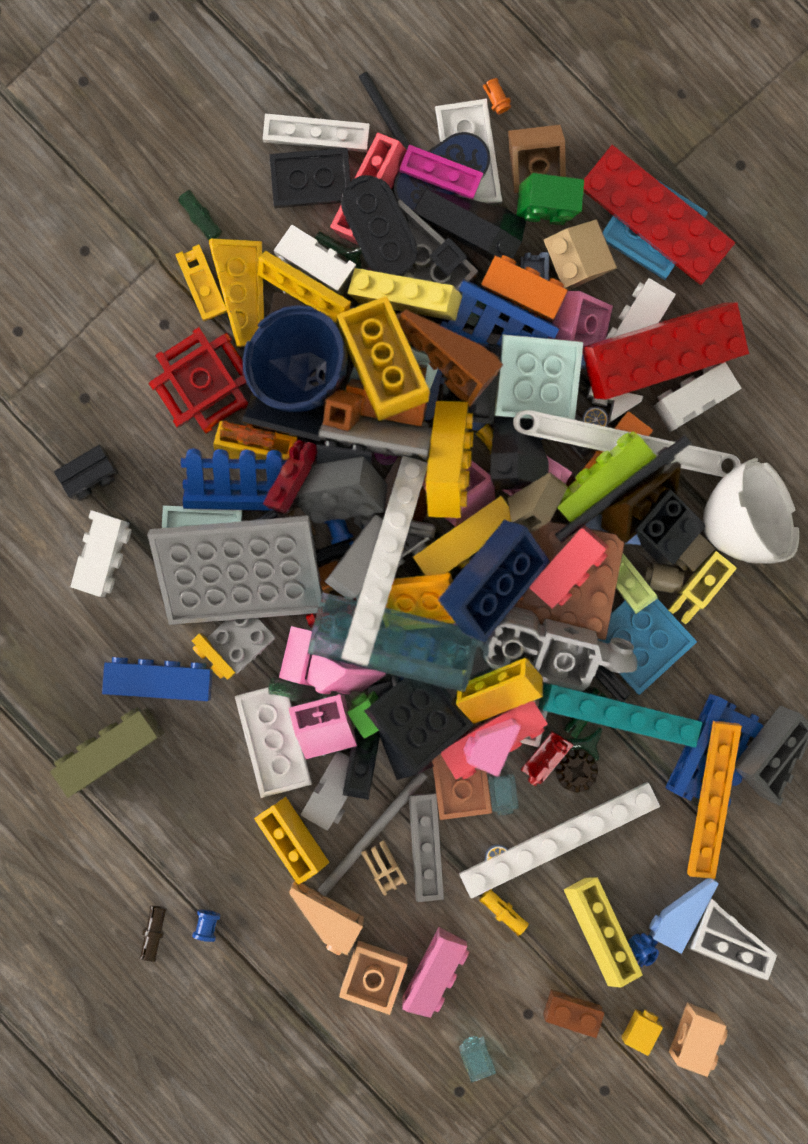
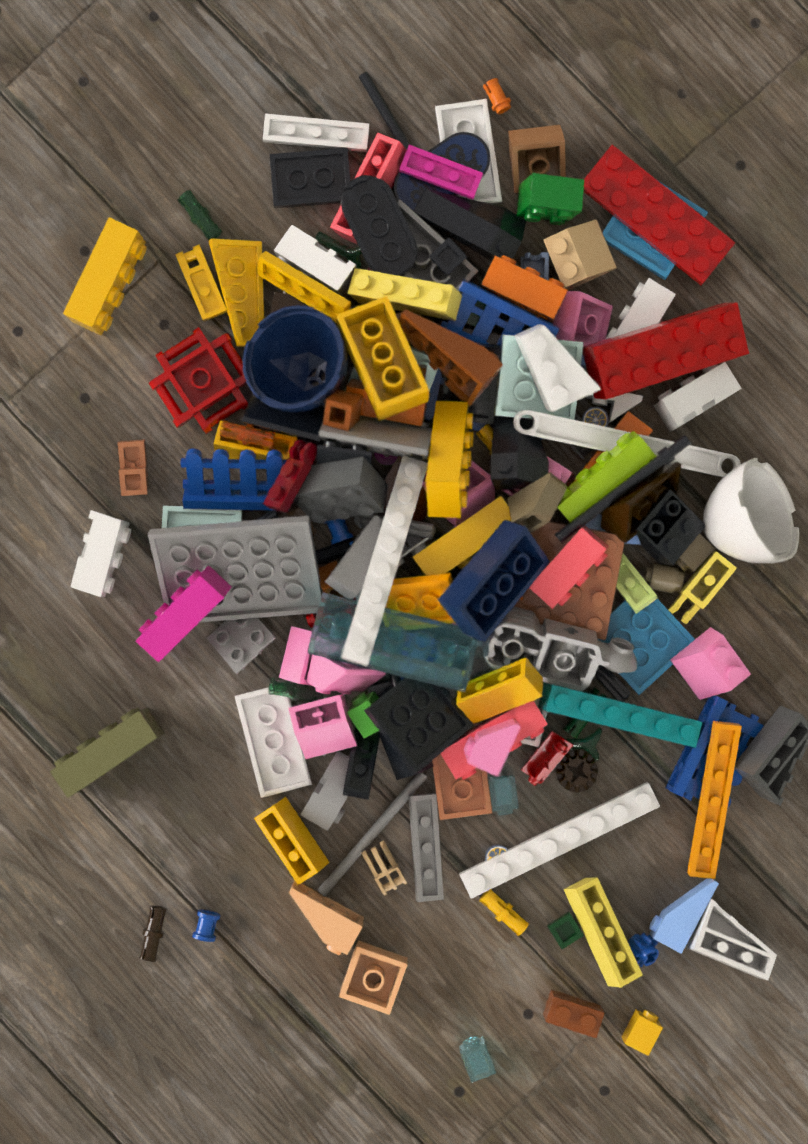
black brick [54,444,118,501] -> none
blue brick [102,657,213,701] -> none
yellow plate [192,633,235,680] -> none
bright pink slope [402,927,469,1018] -> none
light nougat brick [669,1002,728,1077] -> none
none -> yellow brick [63,217,147,335]
none -> nougat slope [118,439,148,496]
none -> dark pink brick [135,565,232,663]
none -> white wedge [514,324,601,412]
none -> dark green plate [547,912,584,949]
none -> bright pink slope [670,627,751,700]

